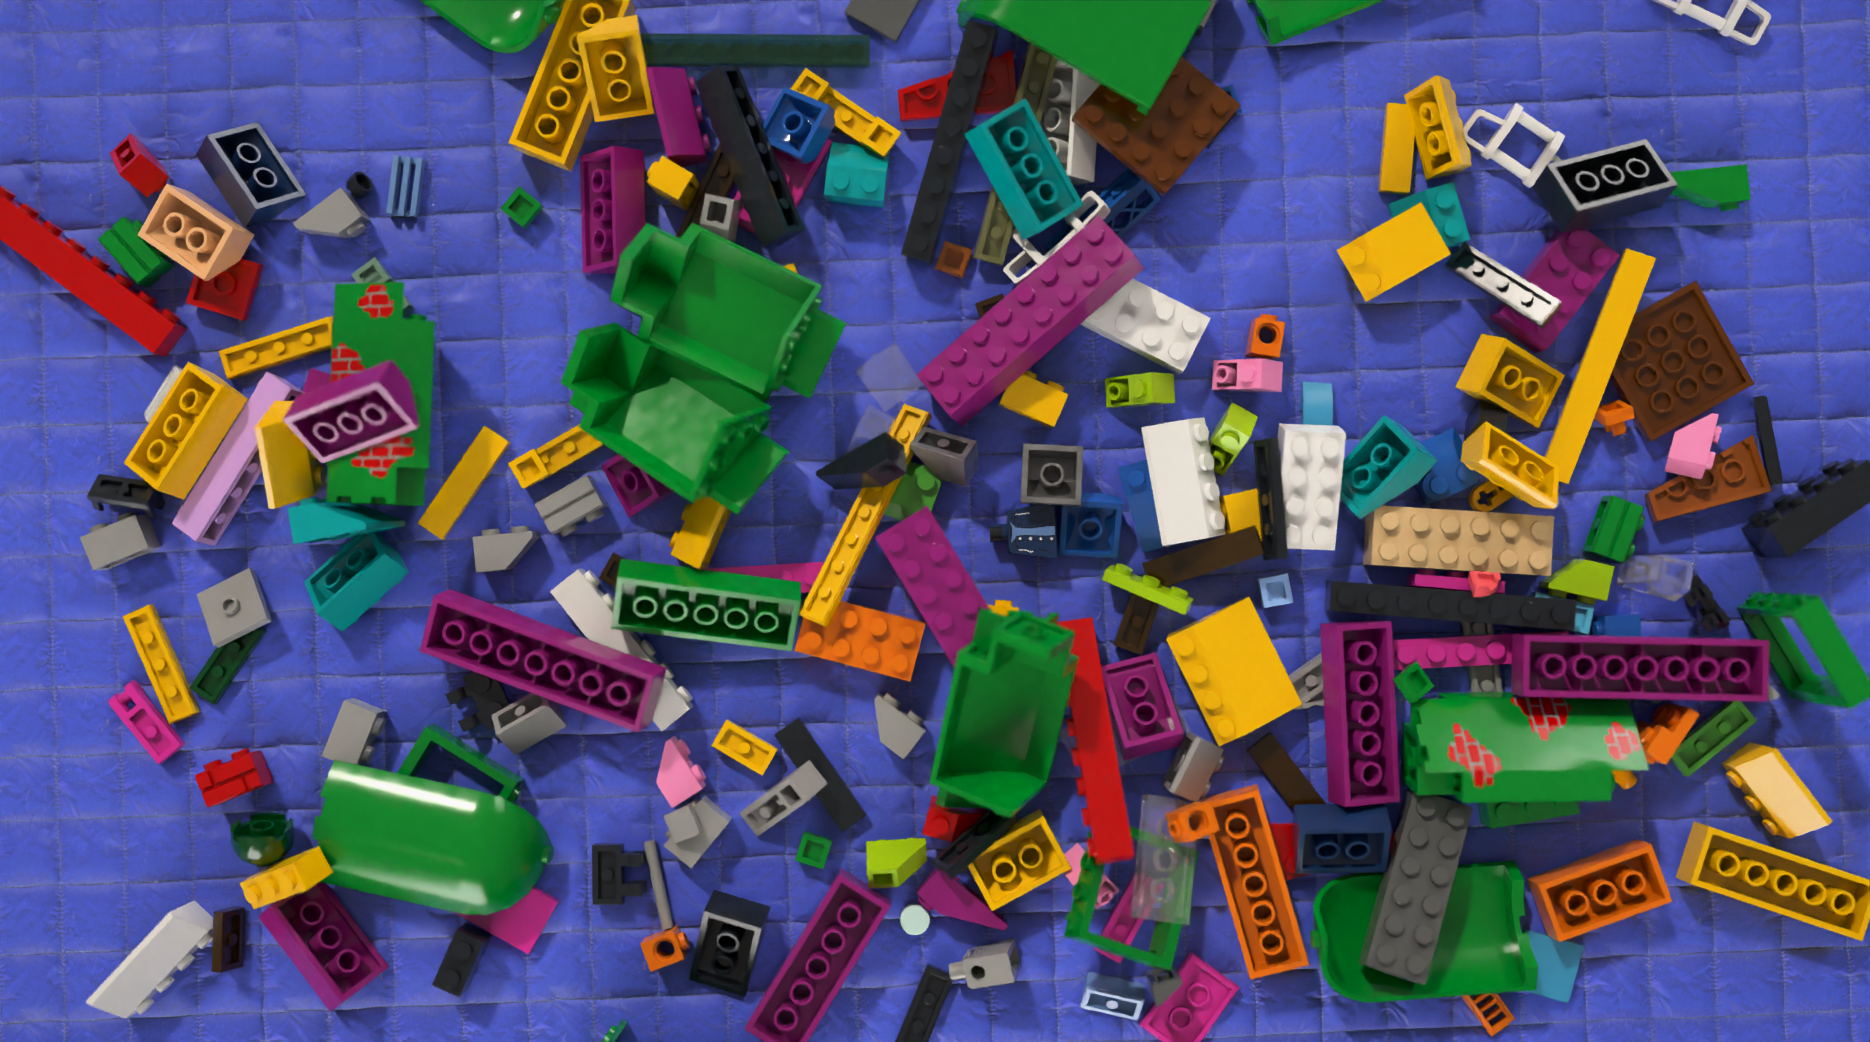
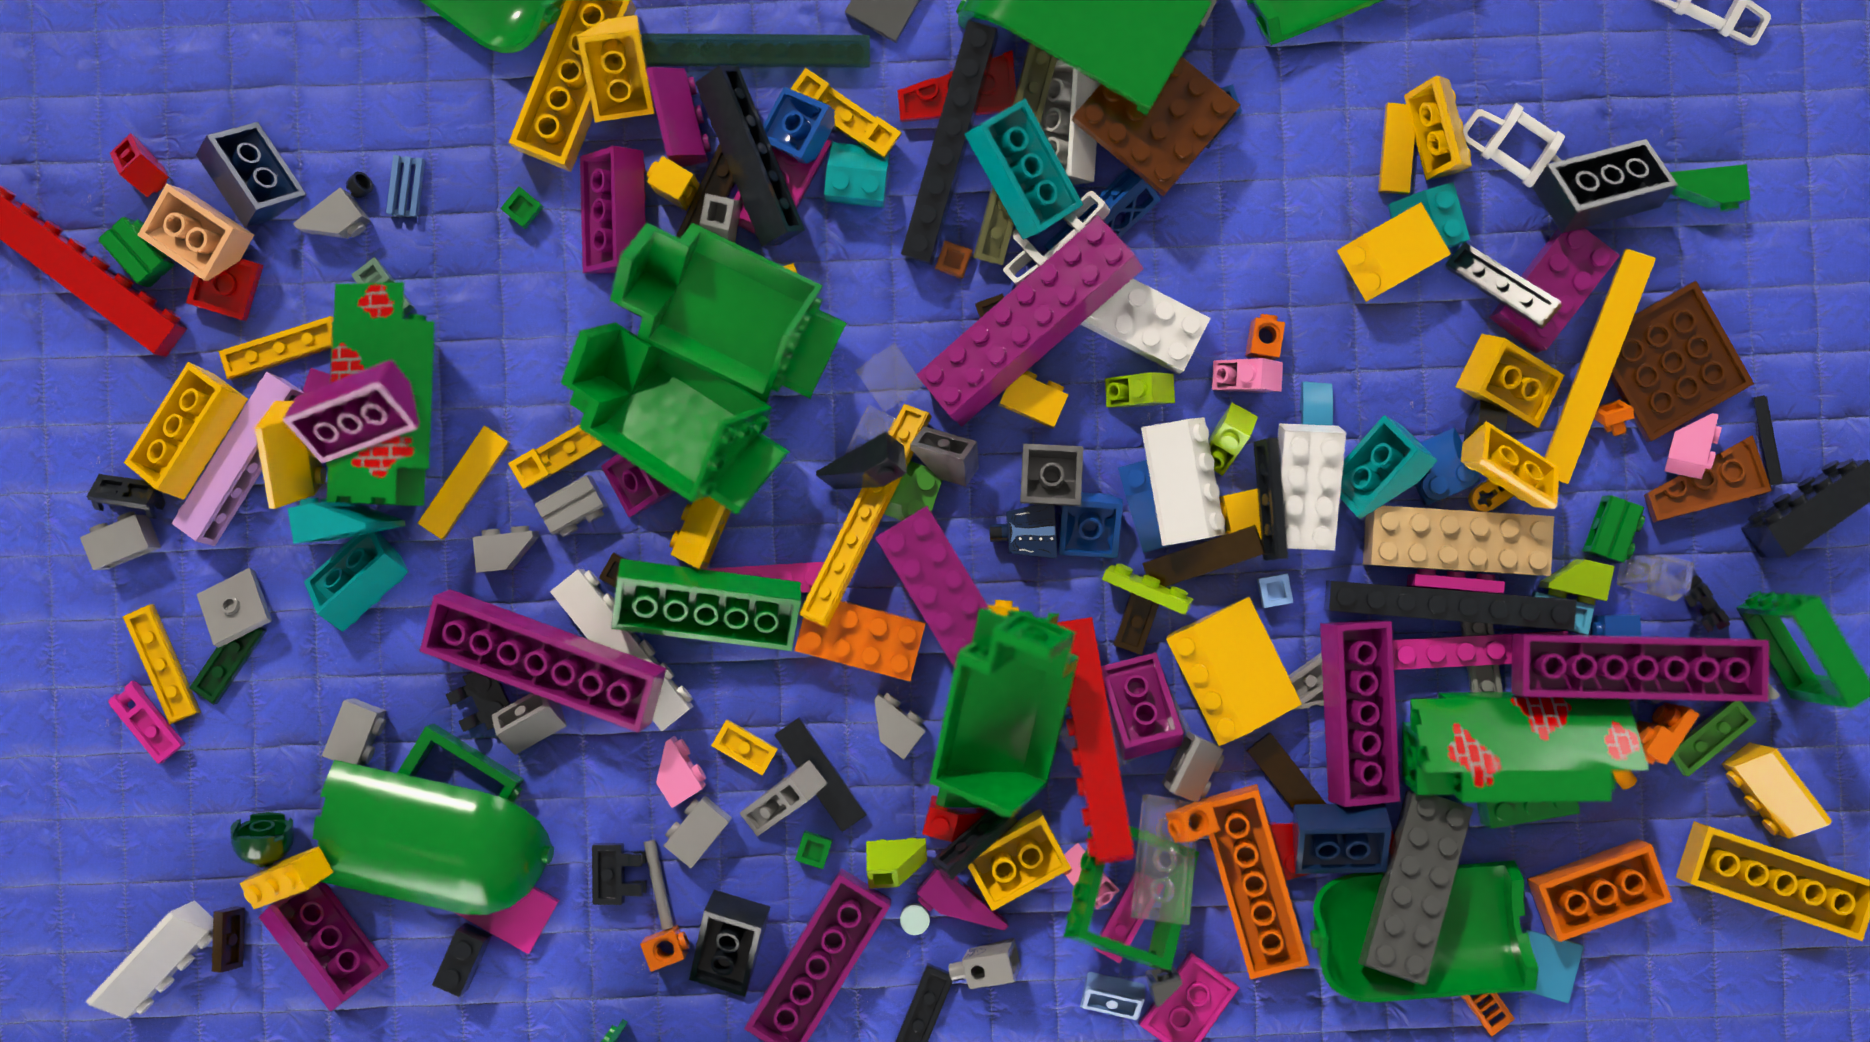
white tile [144,365,183,422] -> none
red brick [195,748,273,808] -> none
light grey slope [663,803,703,843] -> none
green plate [1393,661,1434,704] -> none
coral tile [1468,571,1500,597] -> none

